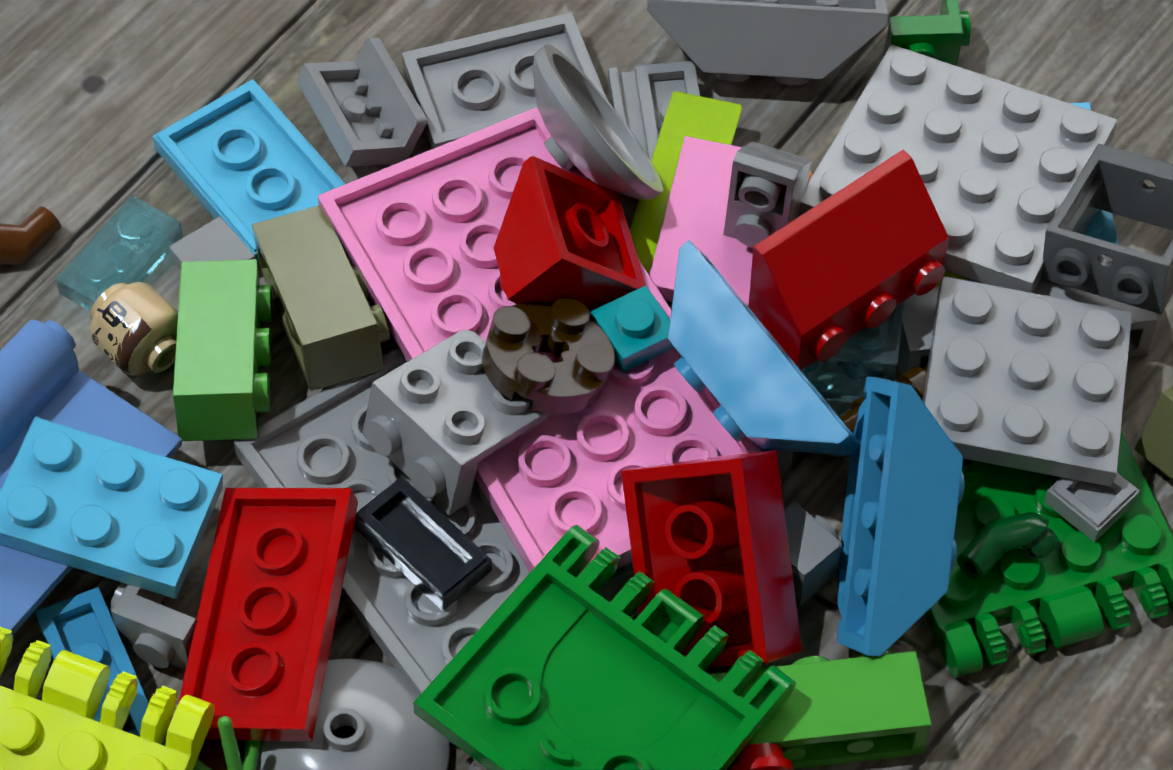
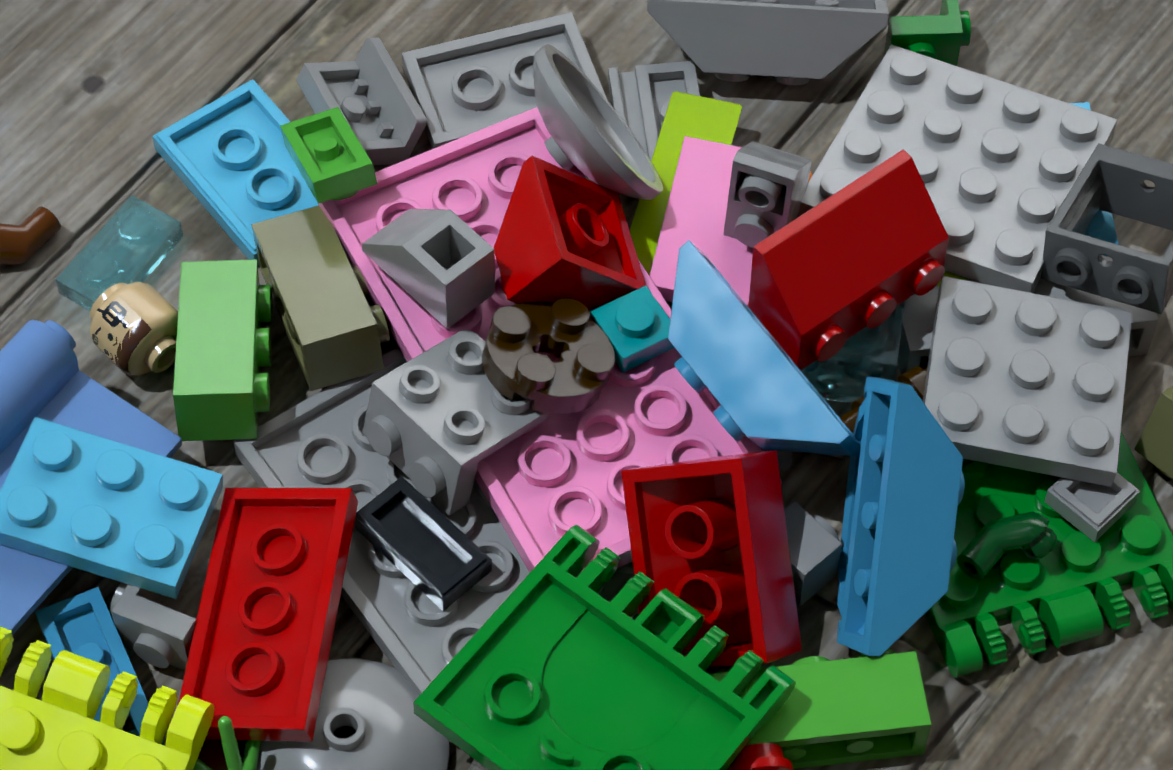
light grey tile [169,216,255,270] -> none
none -> bright green plate [280,107,377,204]
none -> light grey slope [362,209,495,329]

